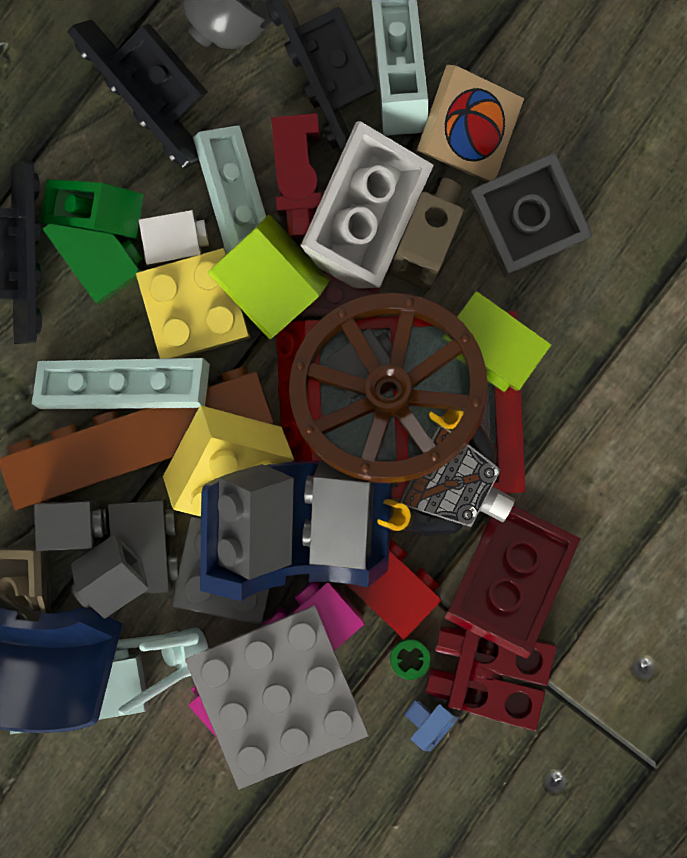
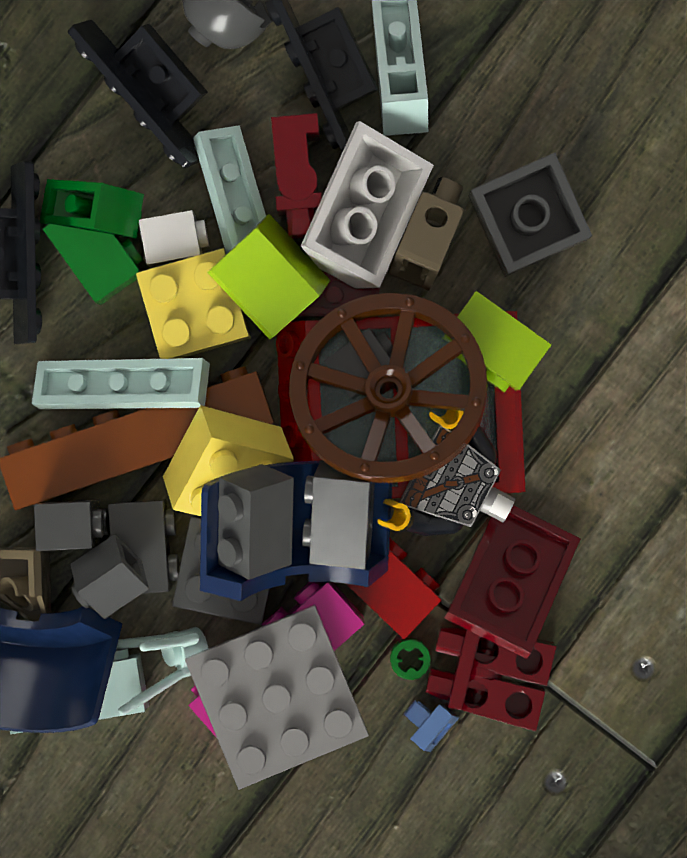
tile [417,65,524,182] -> none

